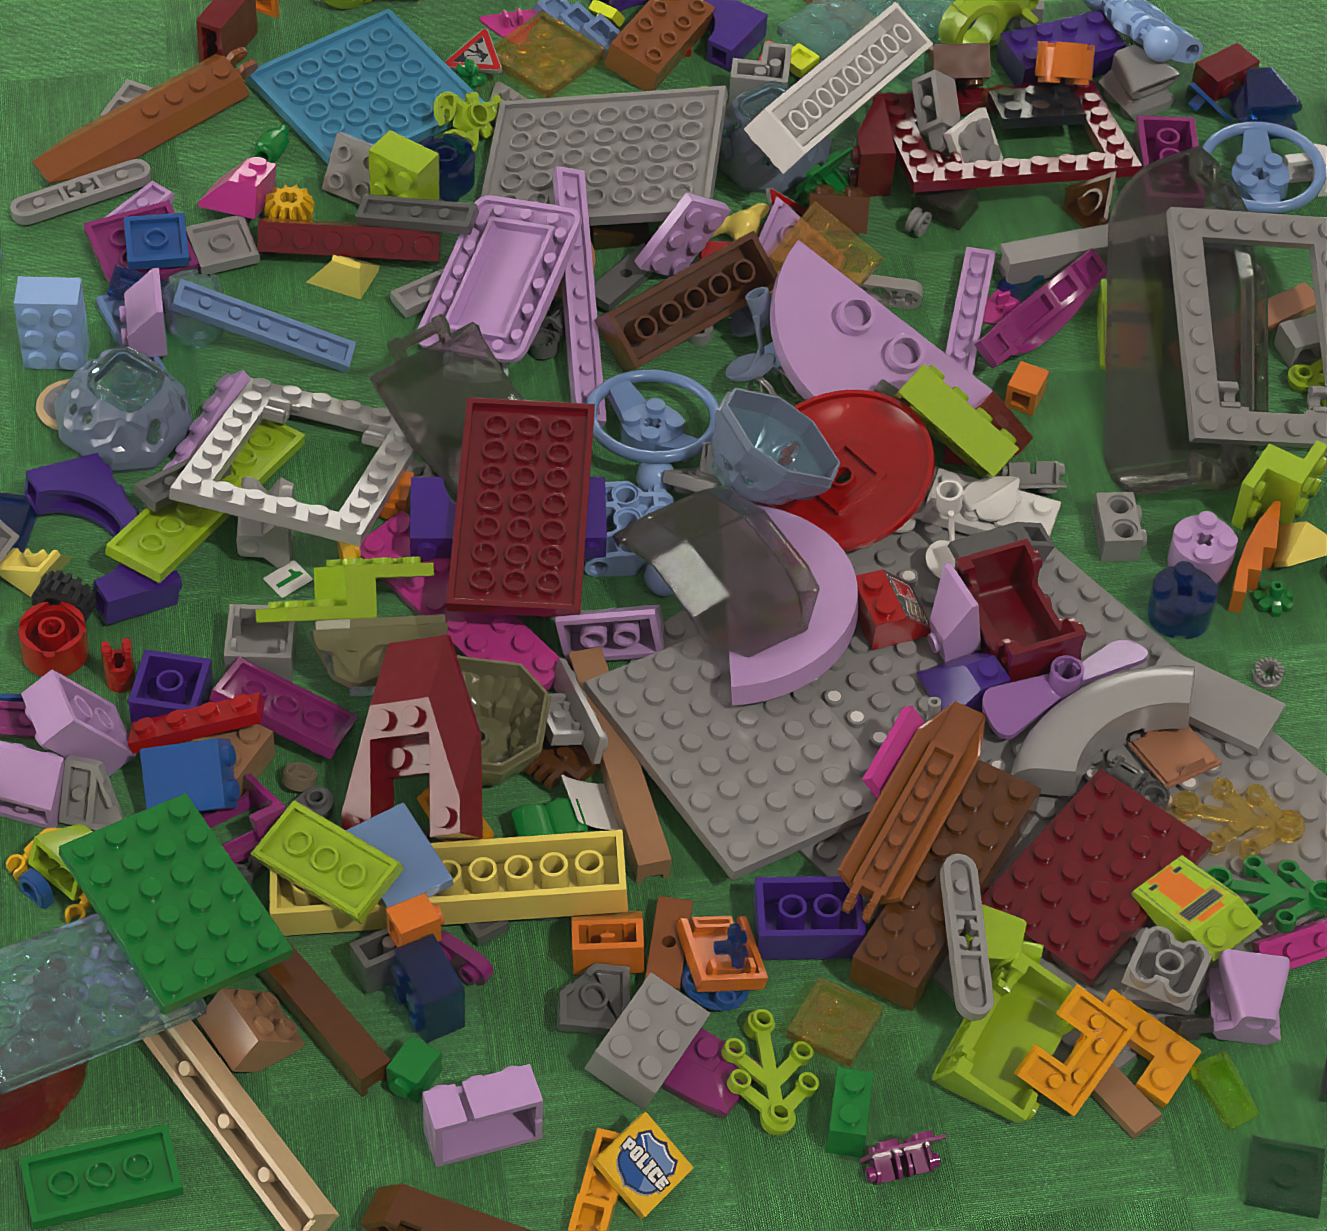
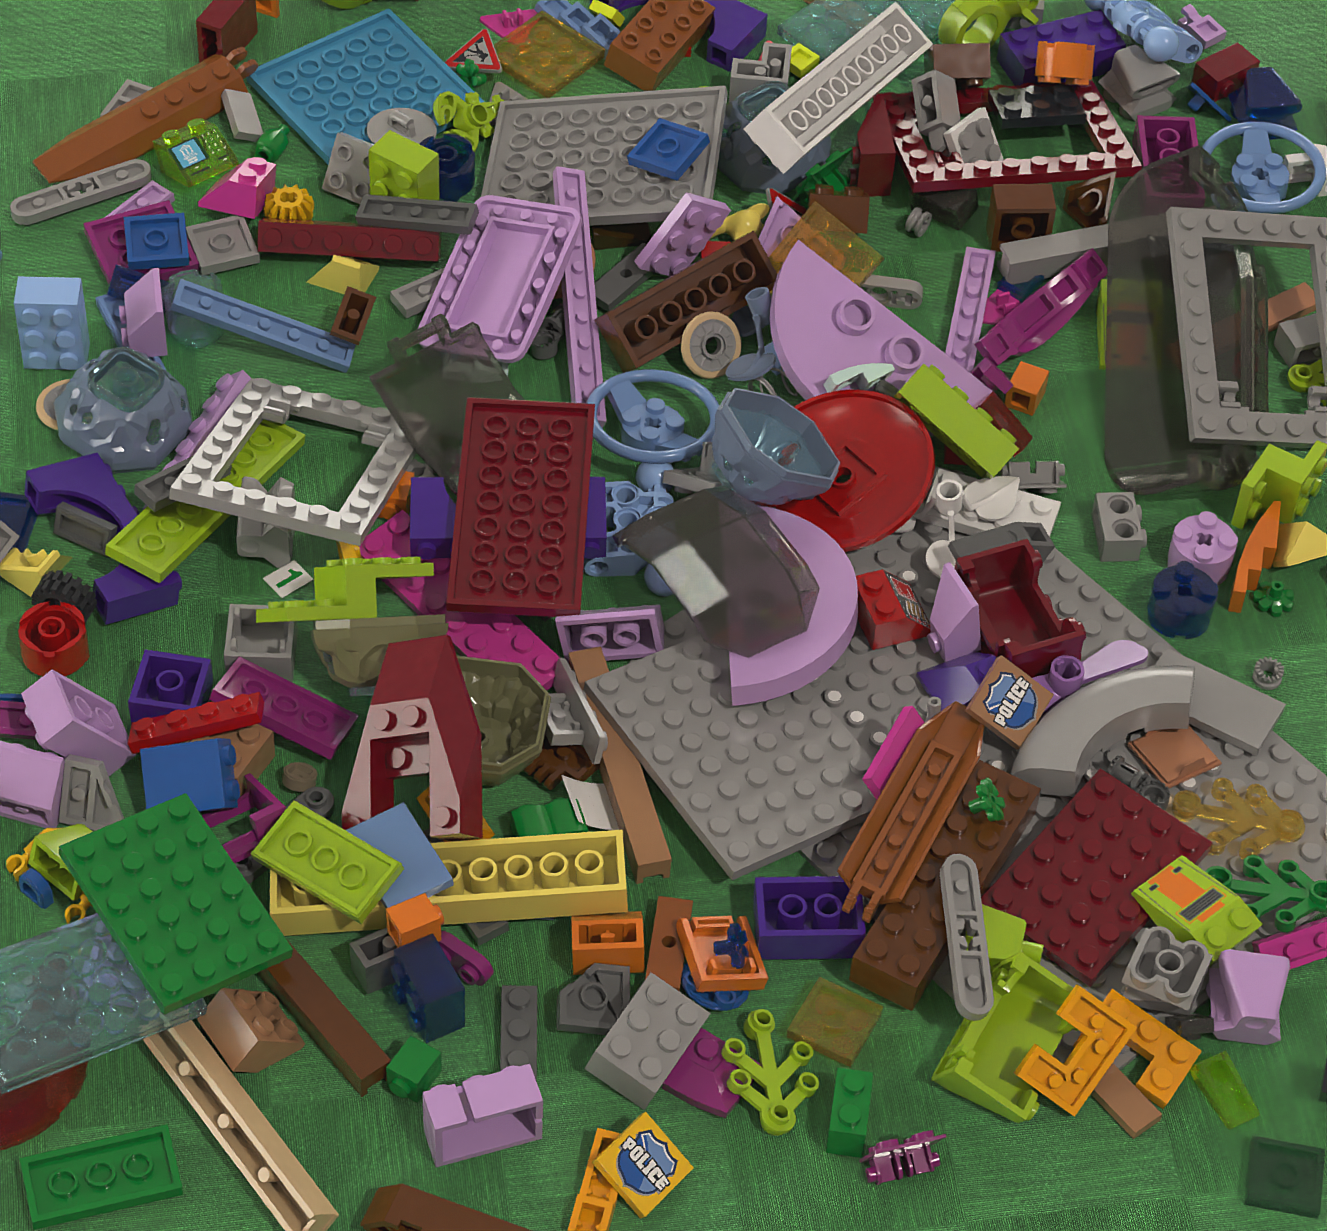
red hinge [101,638,136,693] -> none
none -> dark grey tile [53,502,118,557]
none -> clear neon green slope [152,118,239,188]
none -> light grey tile [221,89,263,142]
none -> reddish brown slope [329,286,376,346]
none -> light grey shield [367,108,437,147]
none -> dark grey plate [500,985,537,1082]
none -> blue plate [627,118,710,181]
none -> wheel [681,311,741,379]
none -> light aqua slope [823,363,895,393]
none -> tile [965,655,1054,750]
none -> green plant [968,777,1005,822]
none -> magenta bracket [970,356,1014,395]
none -> reddish brown brick [986,184,1056,252]
none -> lavender plate [1177,4,1227,49]

